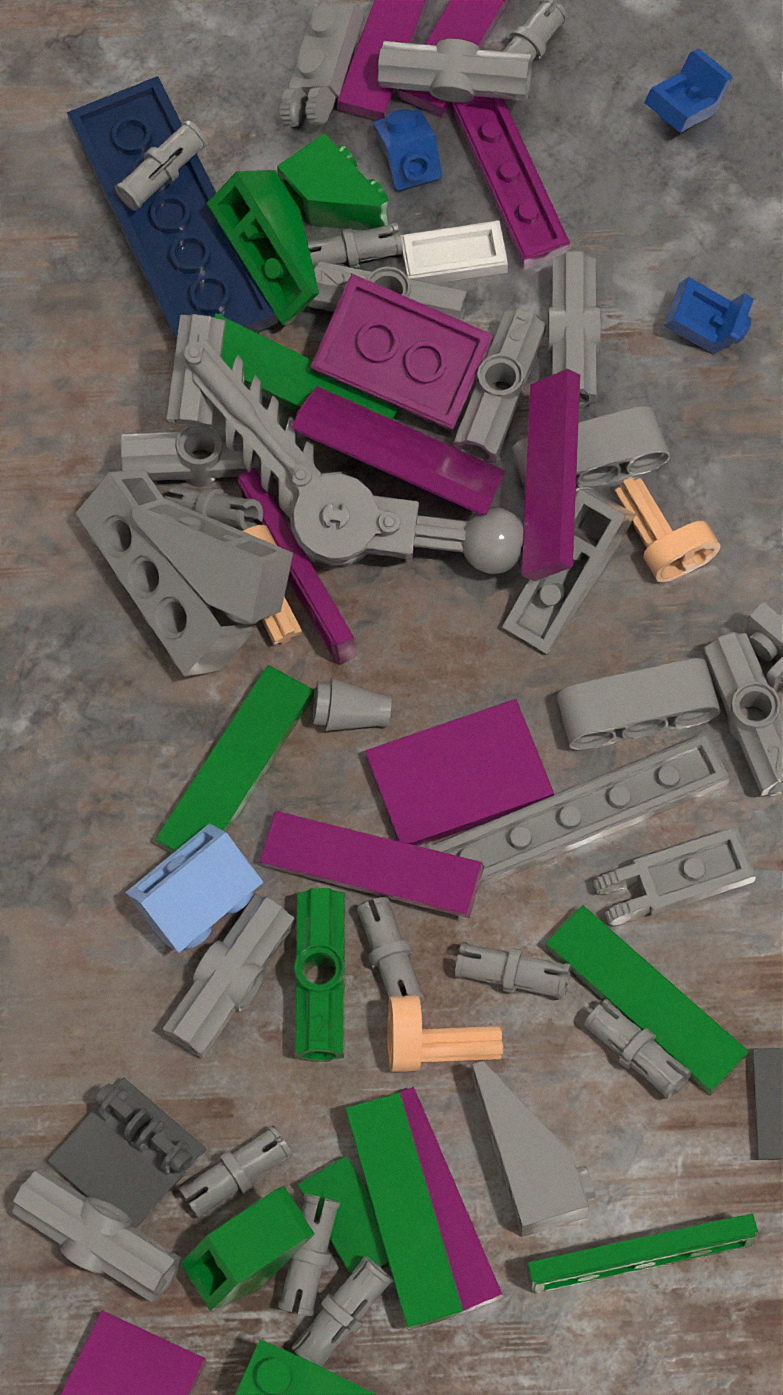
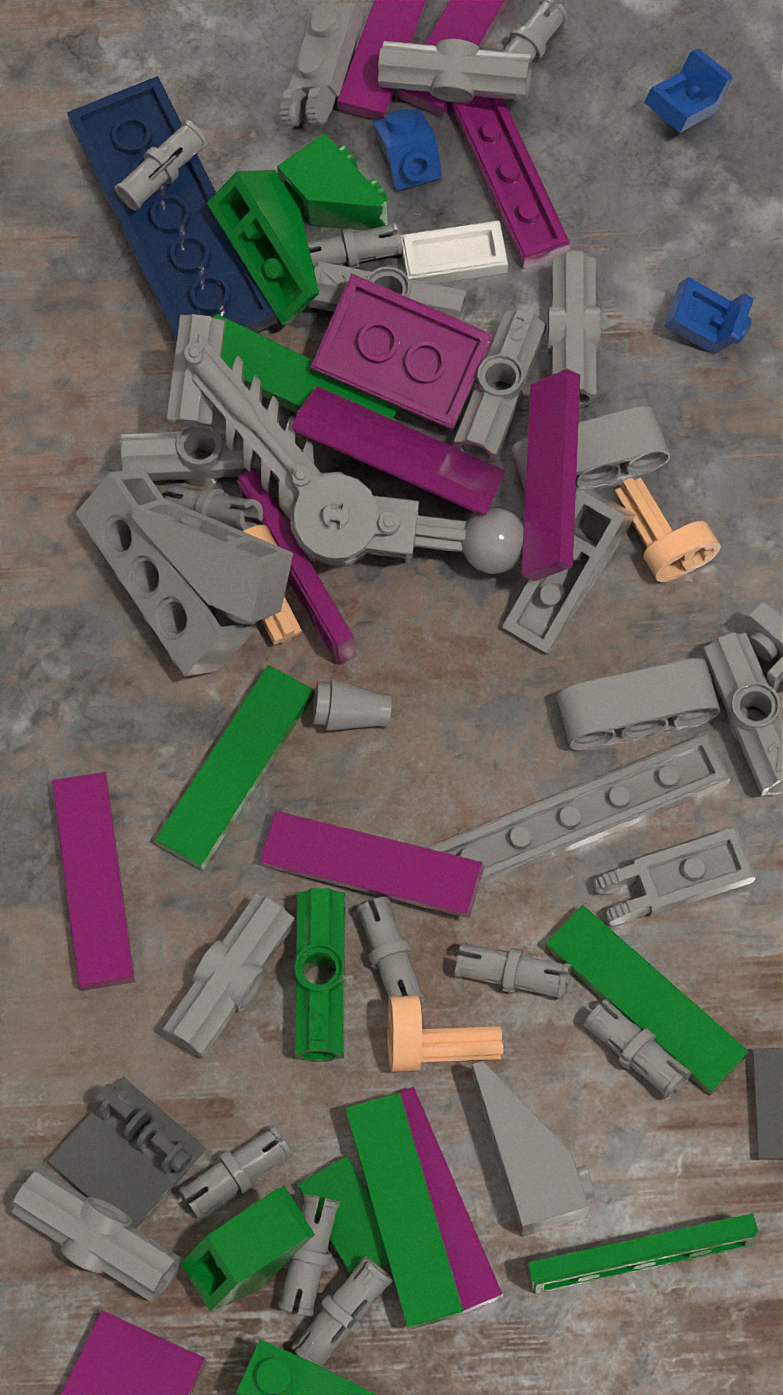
light blue brick [125,823,264,953] -> none
magenta tile [365,699,554,846] -> none
none -> magenta tile [52,772,136,991]

